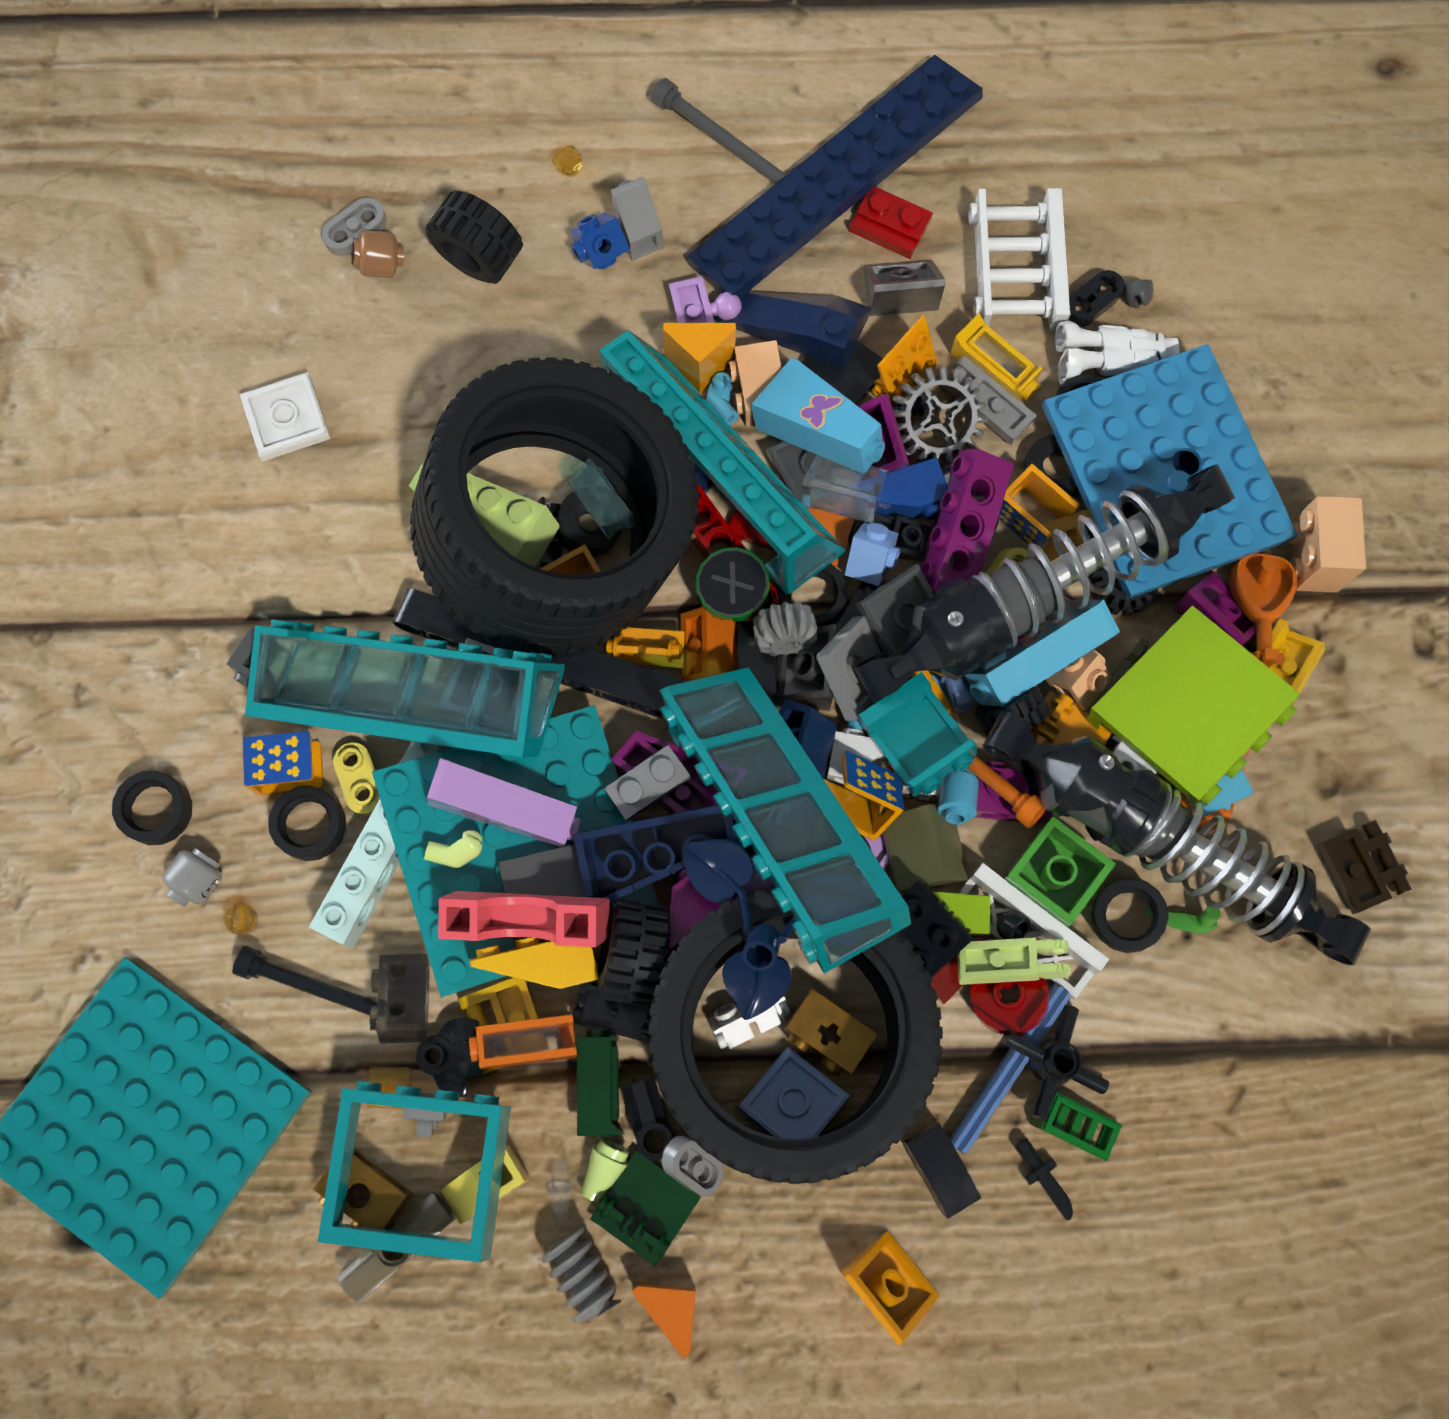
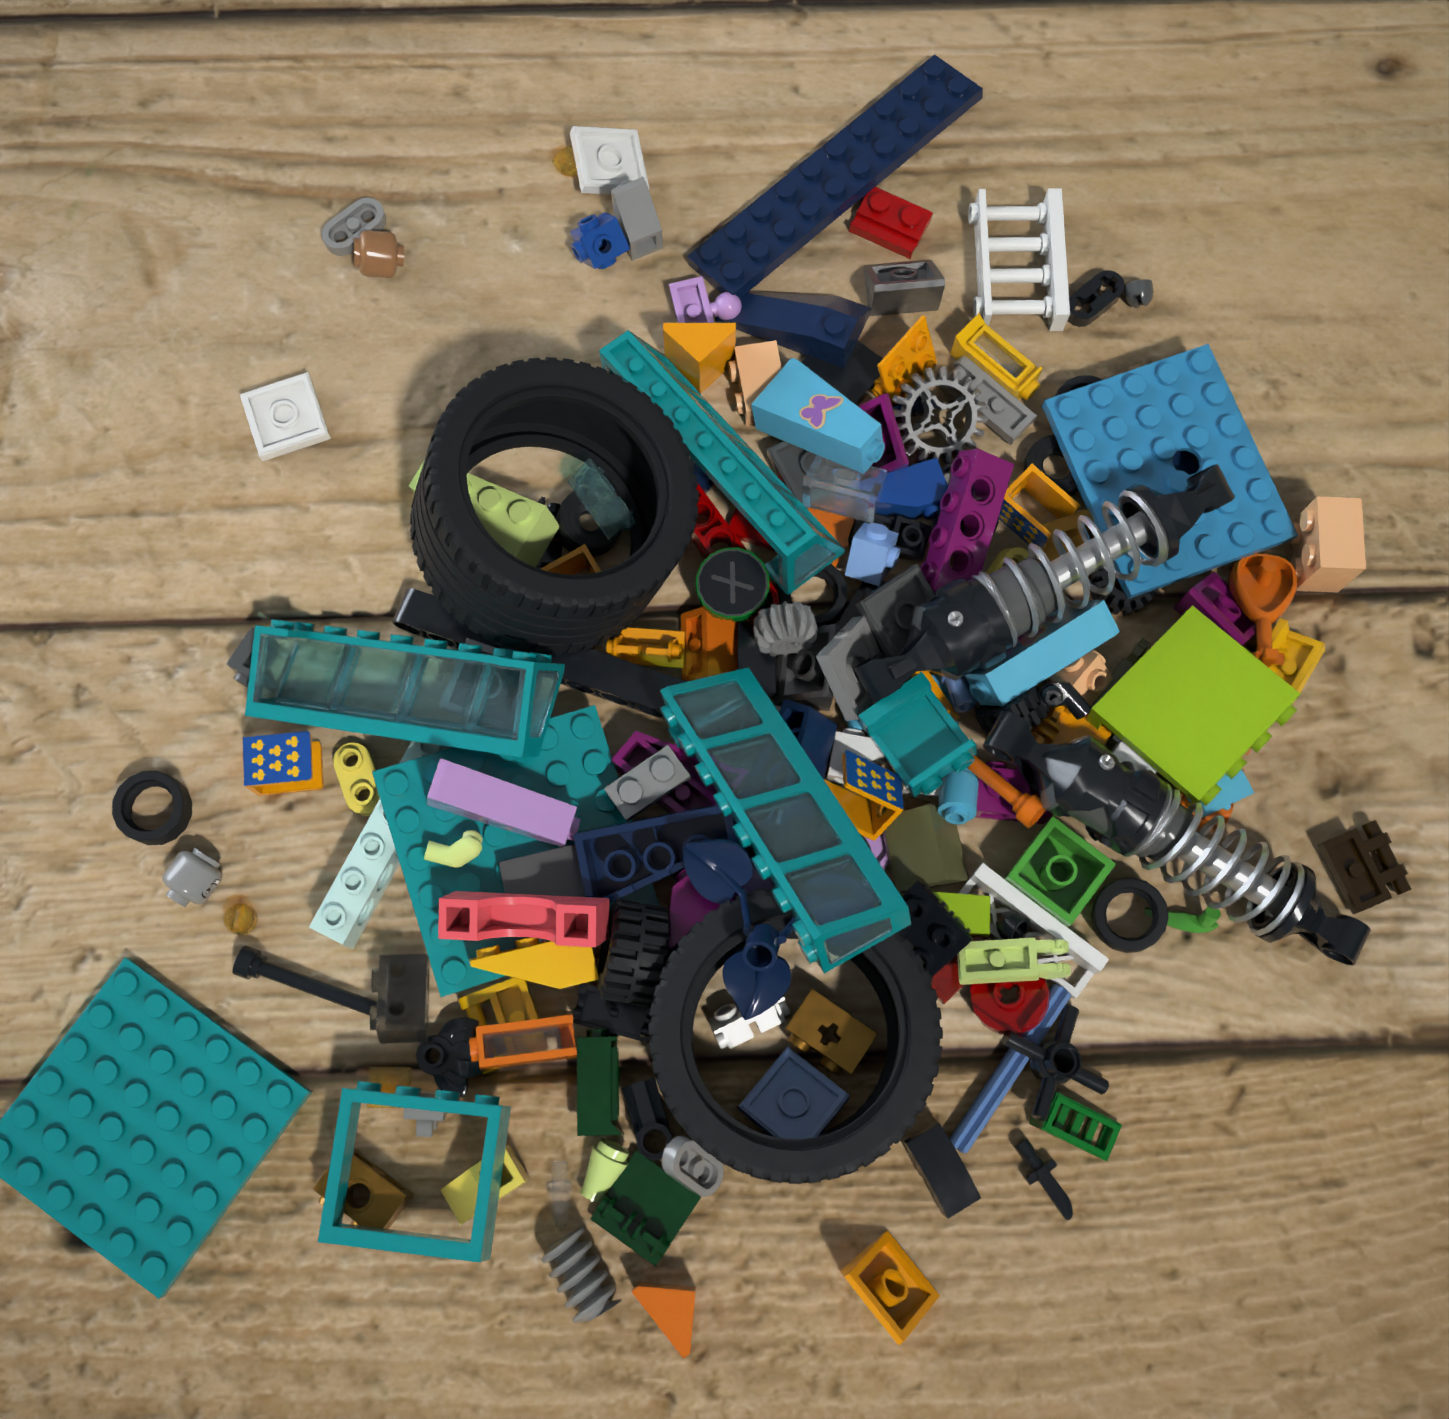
black tyre [268,786,346,861] -> none
dark tan piece [337,1192,456,1304] -> none
black tyre [425,191,523,284] -> none
dark grey piece [651,78,786,184] -> none
medium azure arm [706,372,739,425] -> none
white piece [1055,321,1180,386] -> none
none -> white tile [570,126,649,194]
none -> black arm [1039,682,1092,720]

